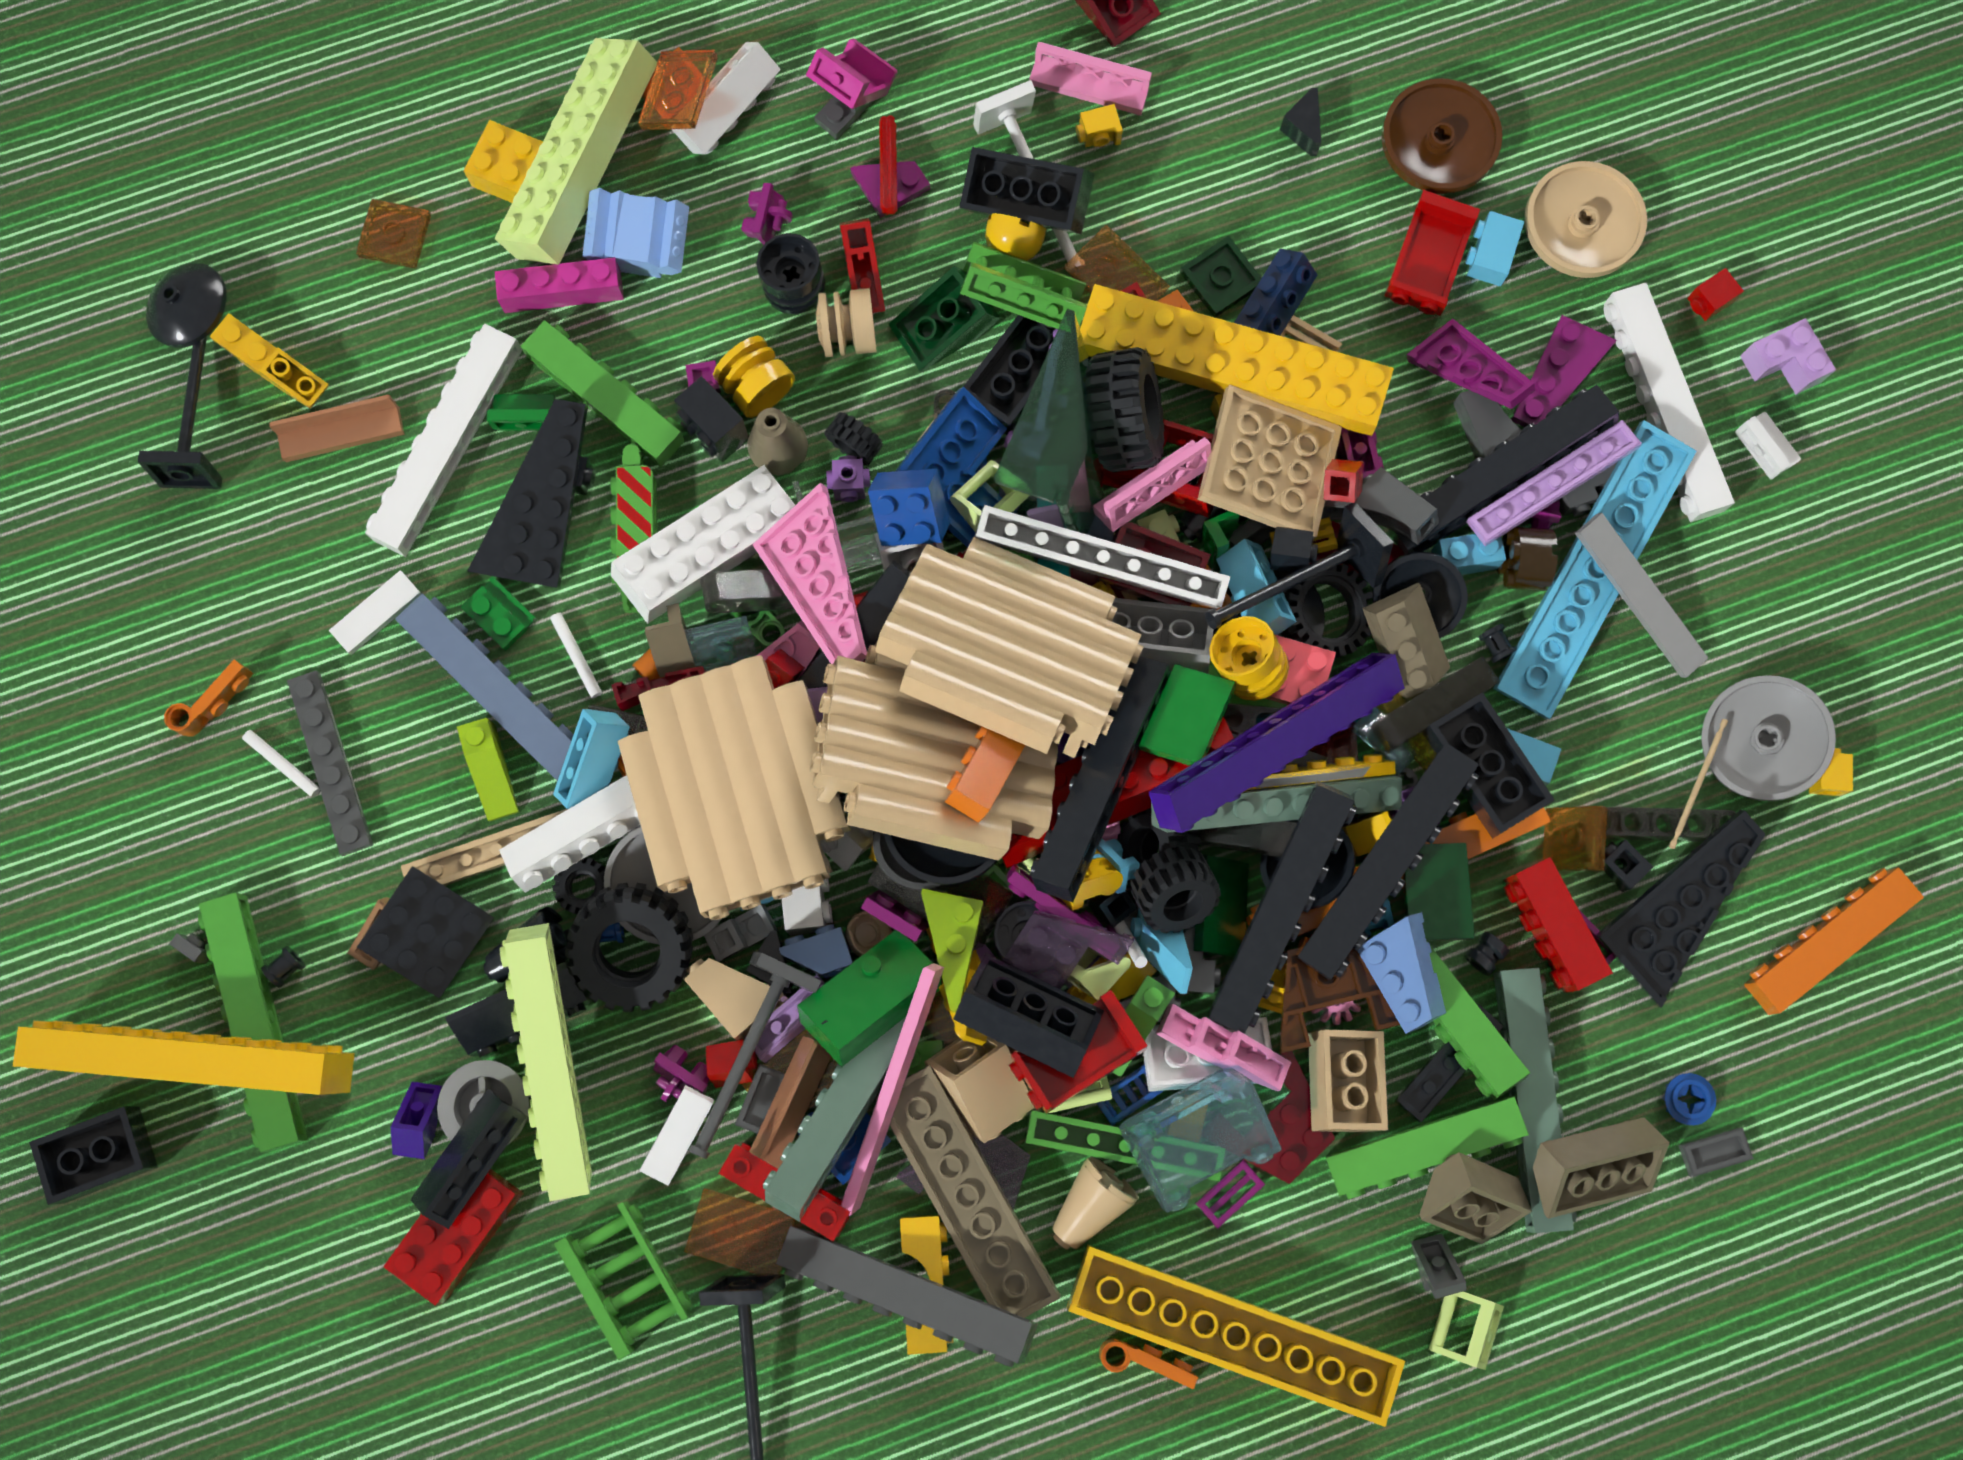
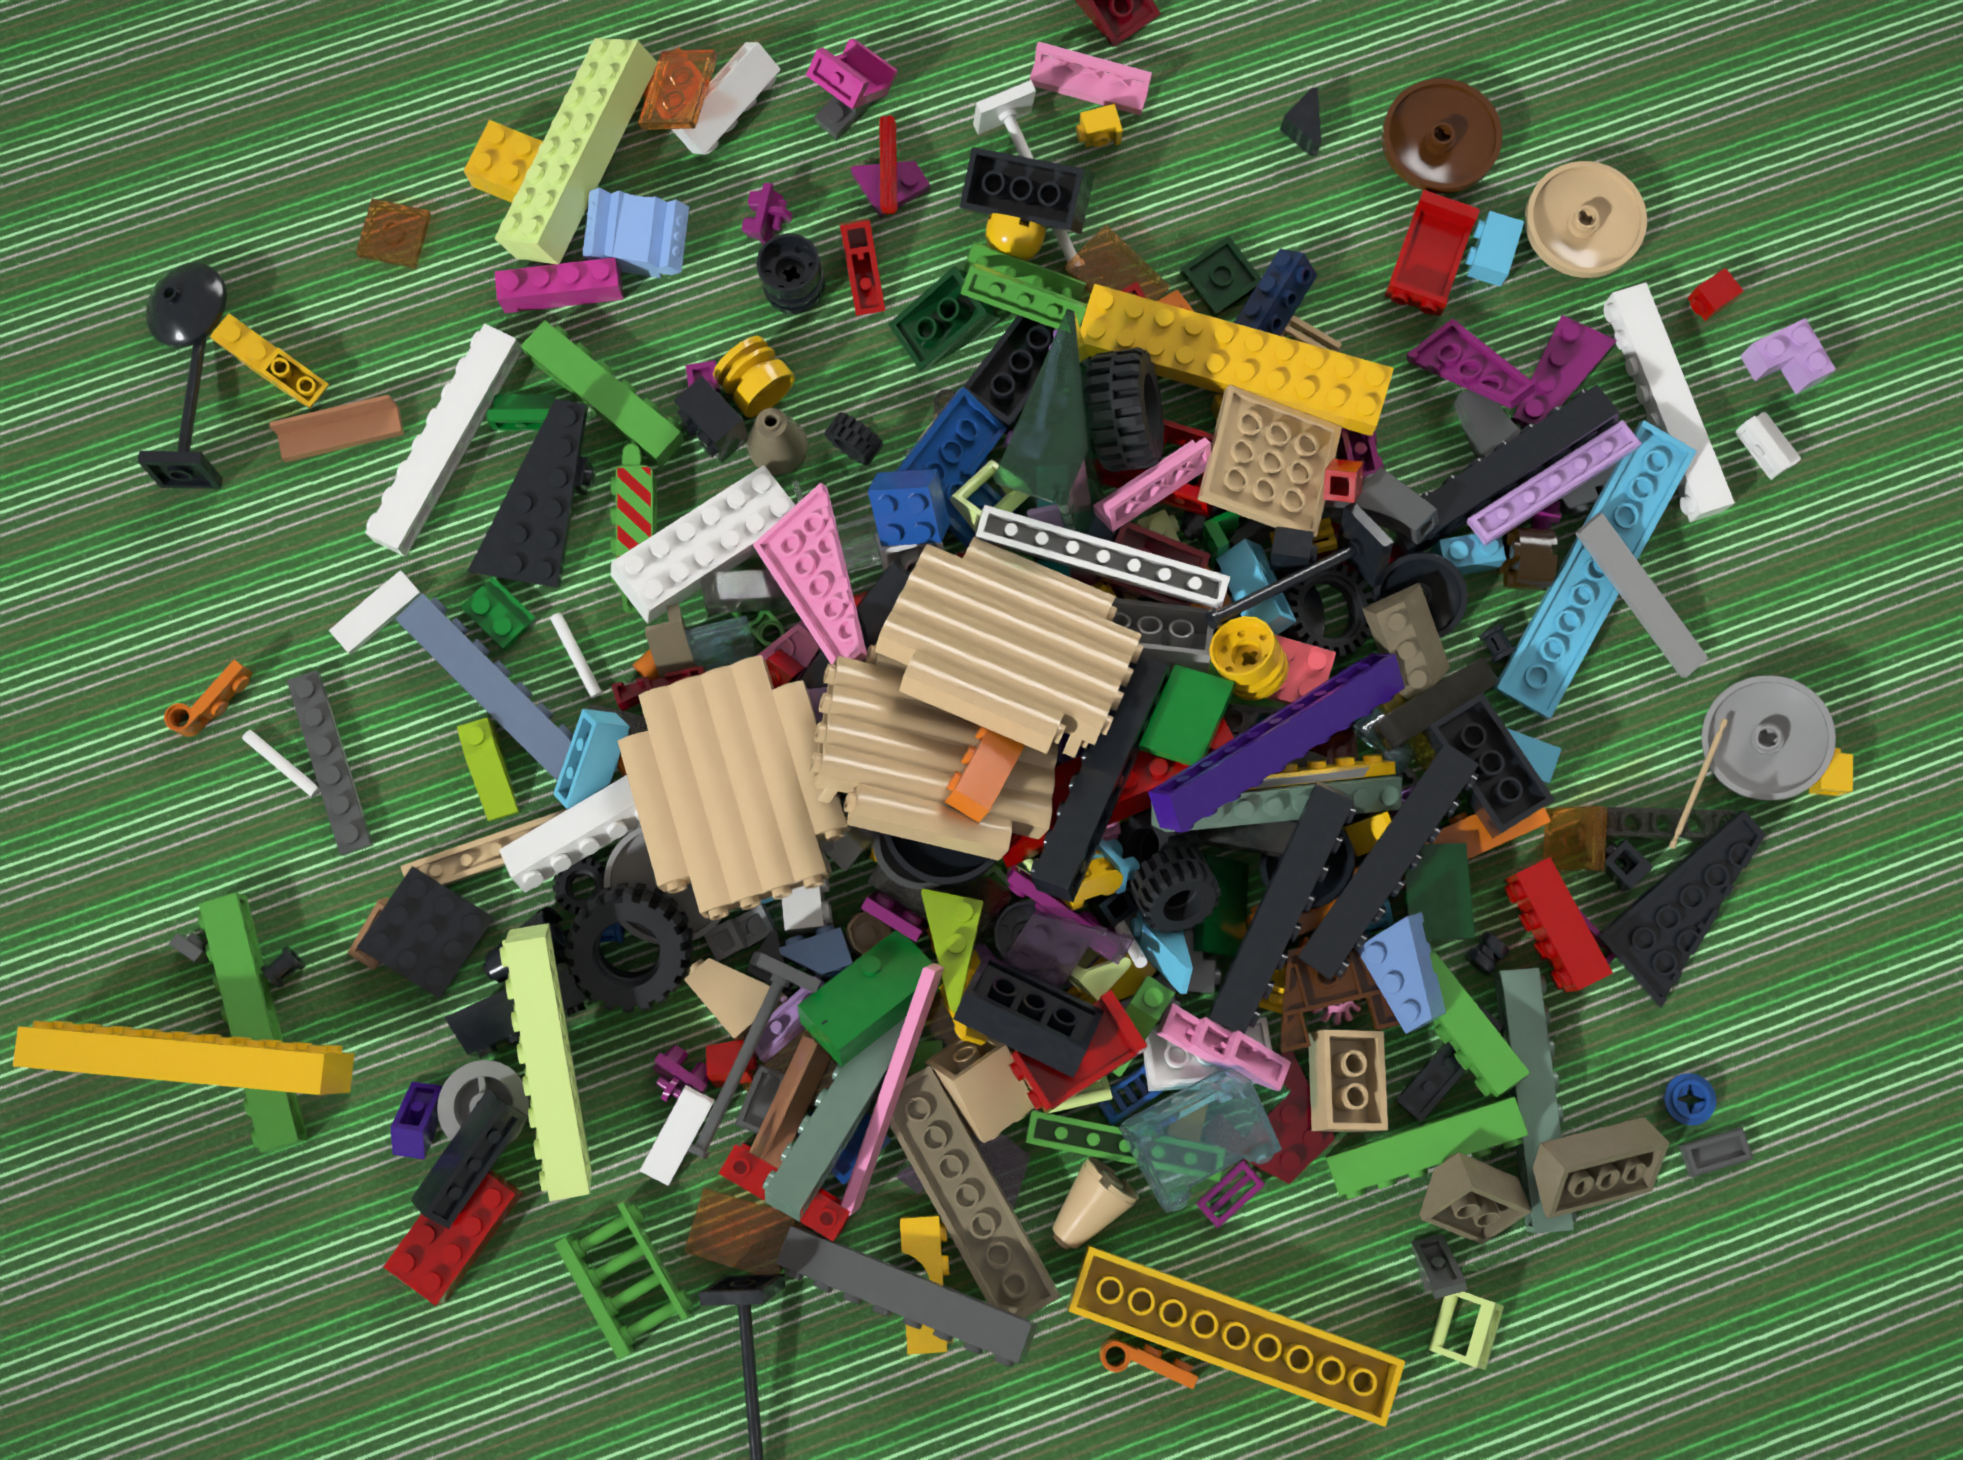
black brick [29,1106,158,1205] -> none
tan wheel [816,288,877,357] -> none
medium lavender brick [826,455,870,502] -> none
orange brick [1744,867,1924,1015] -> none

